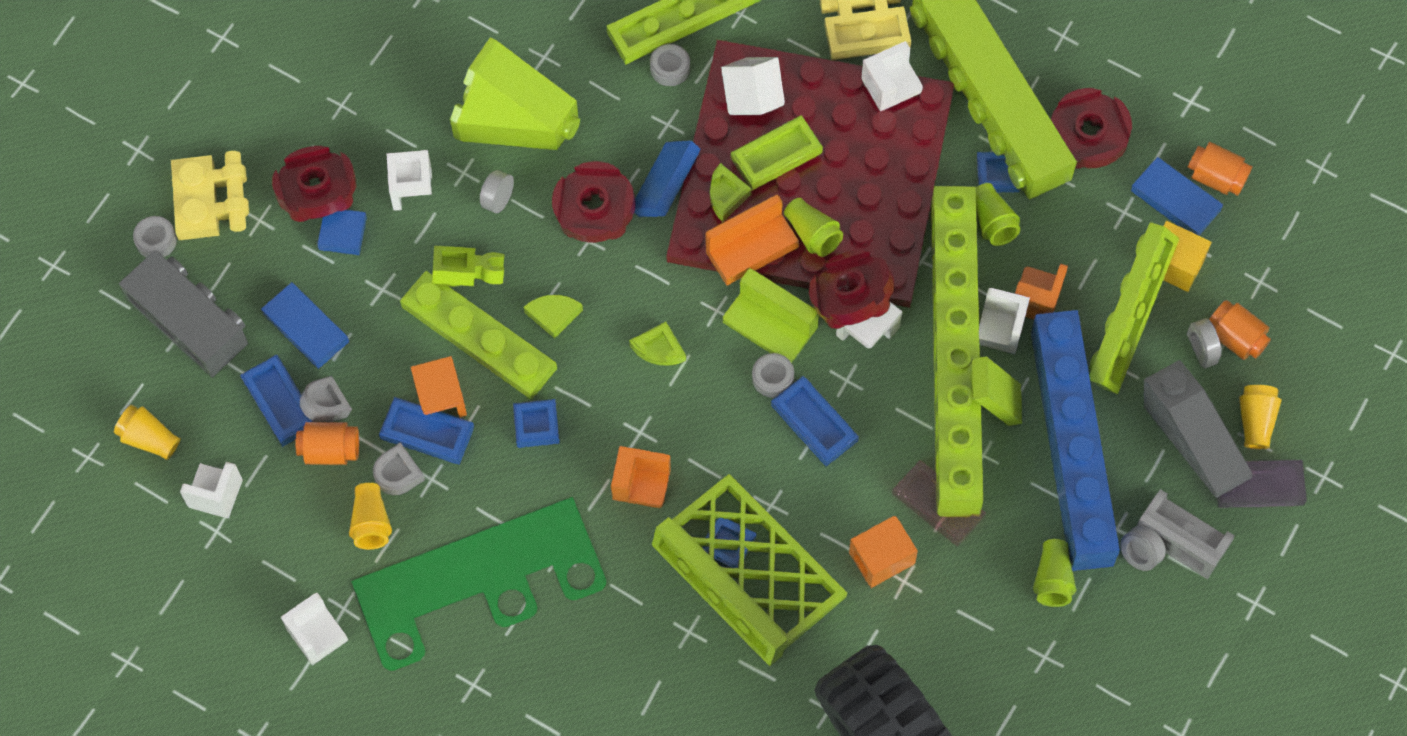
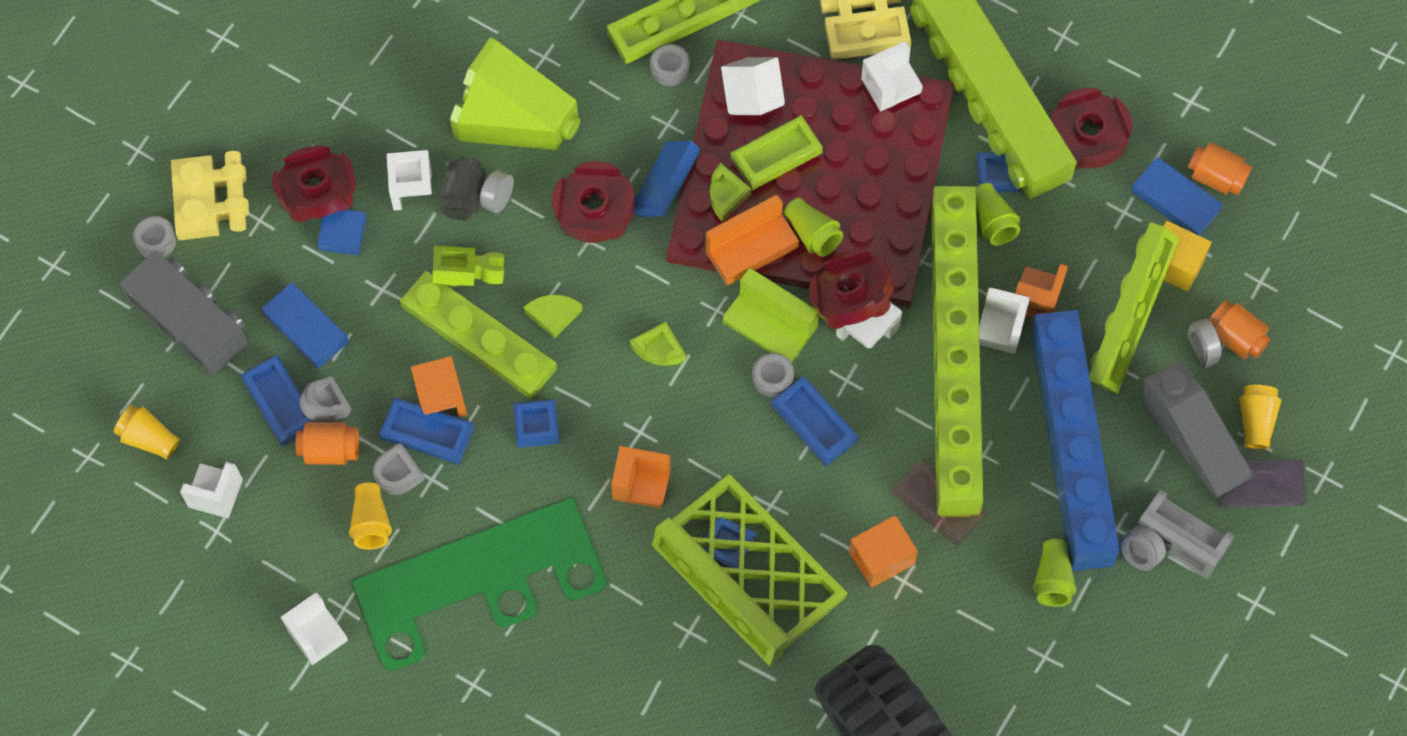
lime tile [972,356,1022,426] -> none
none -> clear smoke brick [438,156,488,221]

